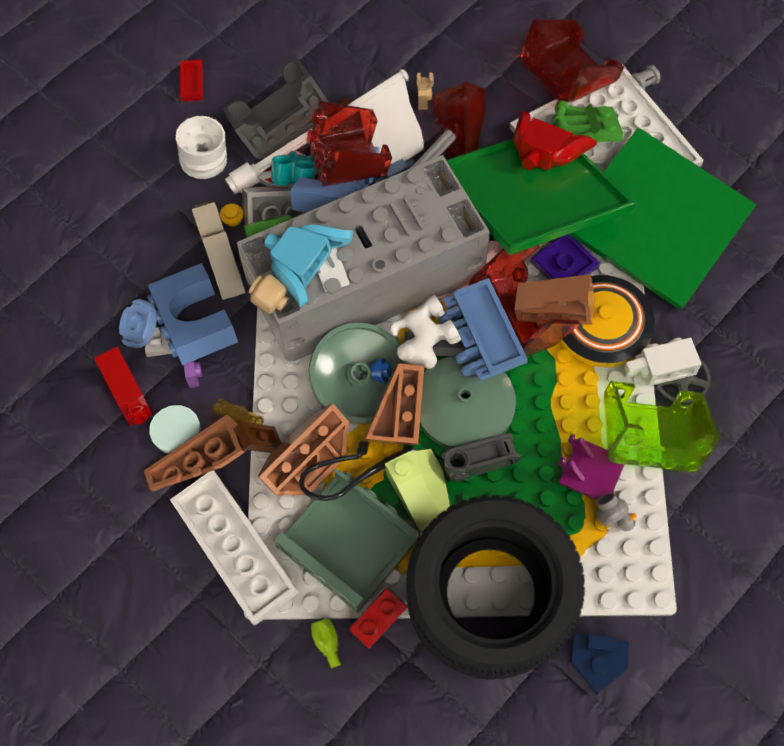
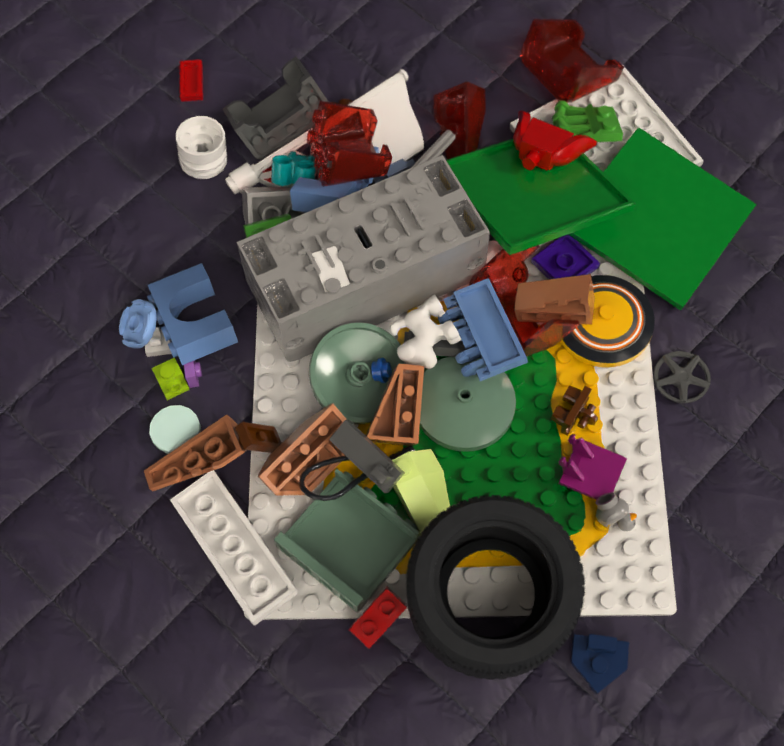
red window [94,346,152,426] -> none
dark tan slope [190,200,246,300] -> none
clear yellow pin [213,398,264,425] -> none
yellow plate [220,204,244,227] -> none
tan head [248,274,290,314] -> none
medium azure torso [264,224,354,307] -> none
lime piece [311,618,341,668] -> none
tan plate [416,73,434,110] -> none
dark grey piece [442,434,521,482] -> none
clear neon green windscreen [604,381,721,472] -> none
white hinge [624,338,701,386] -> none
light grey bush [631,65,661,90] -> none
none -> lime brick [151,357,190,401]
none -> dark grey hinge [329,420,405,493]
none -> reddish brown hips [551,385,598,436]

